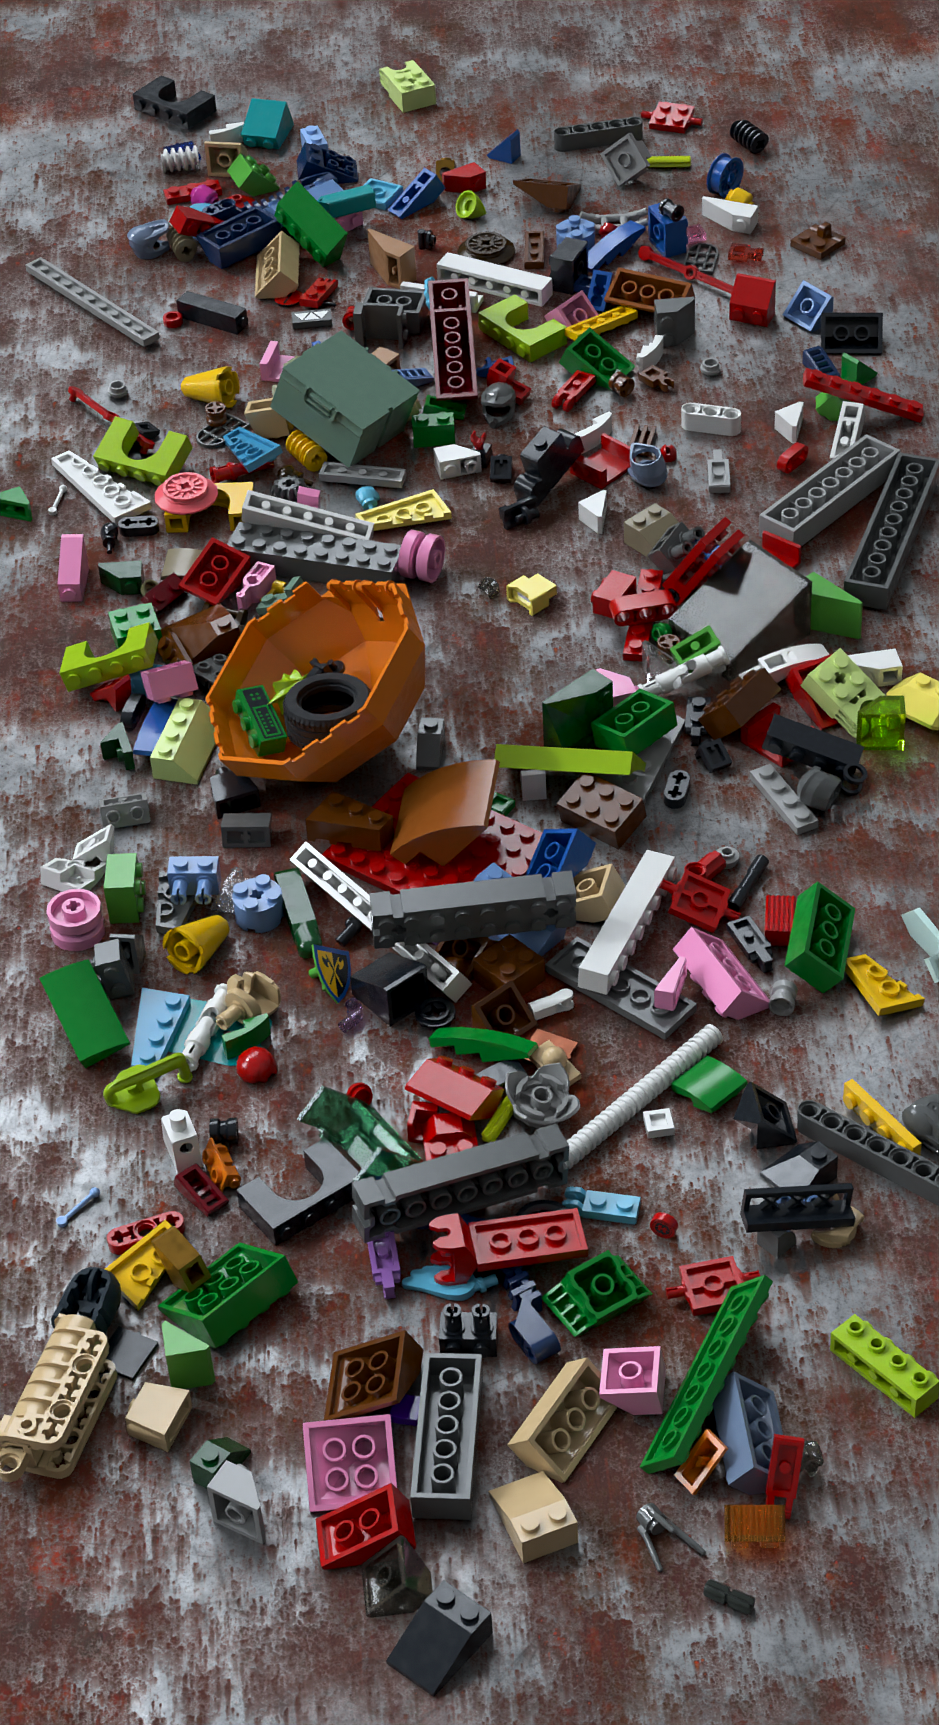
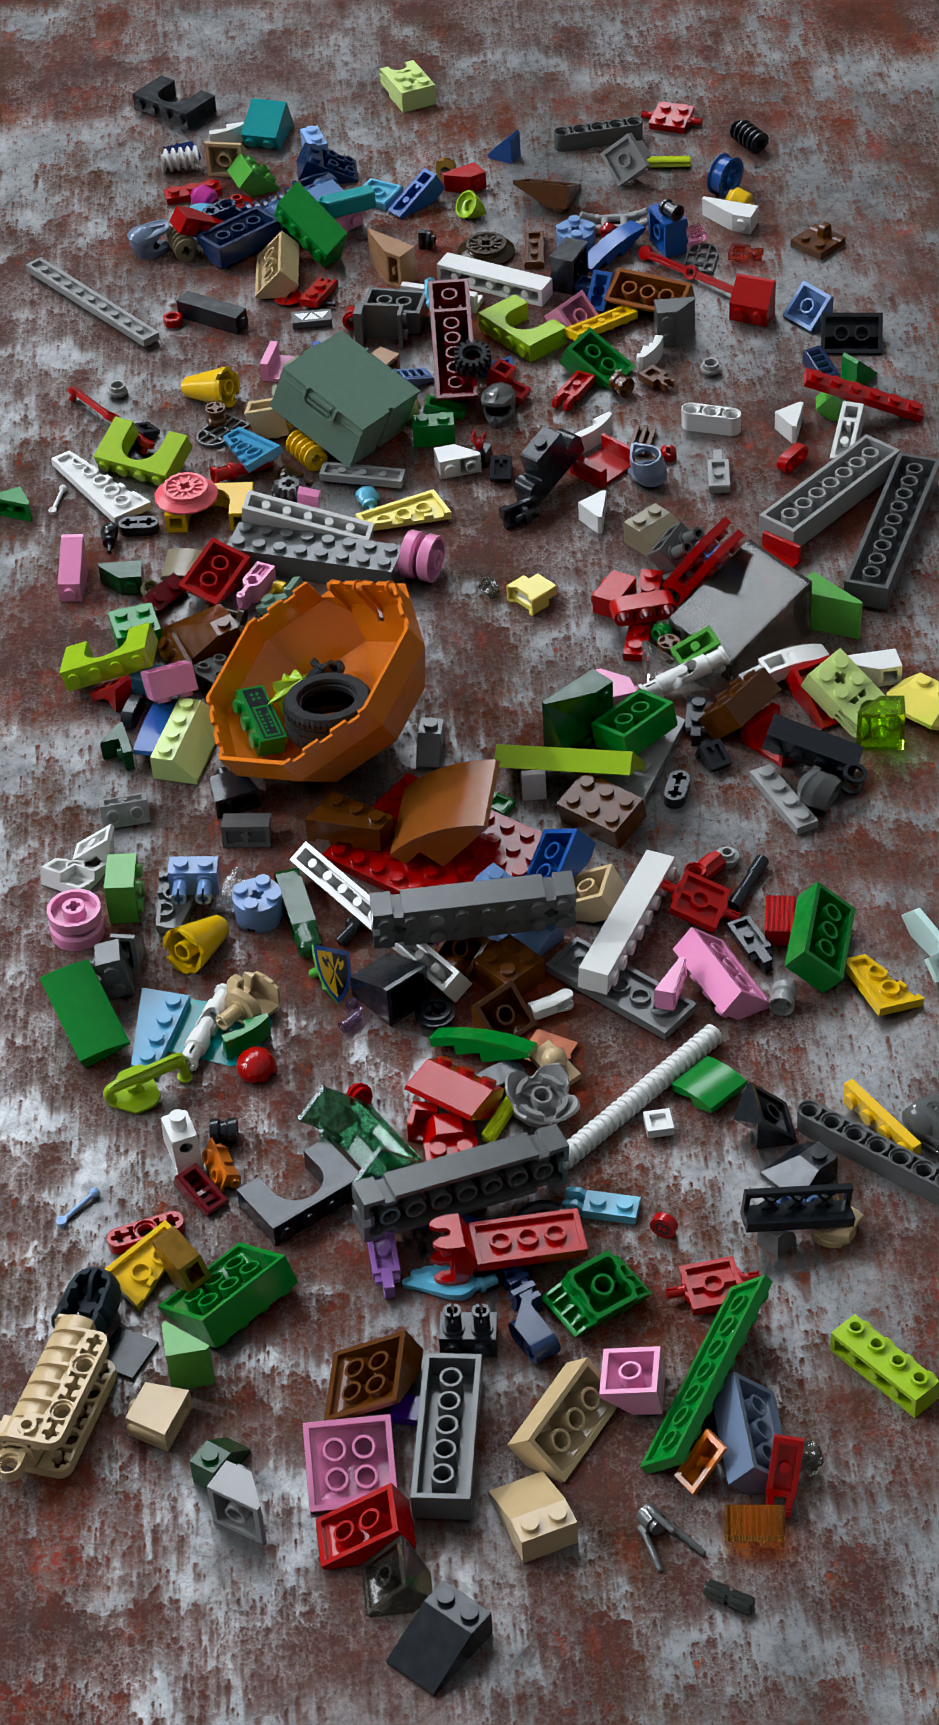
none -> black tyre [454,339,492,378]

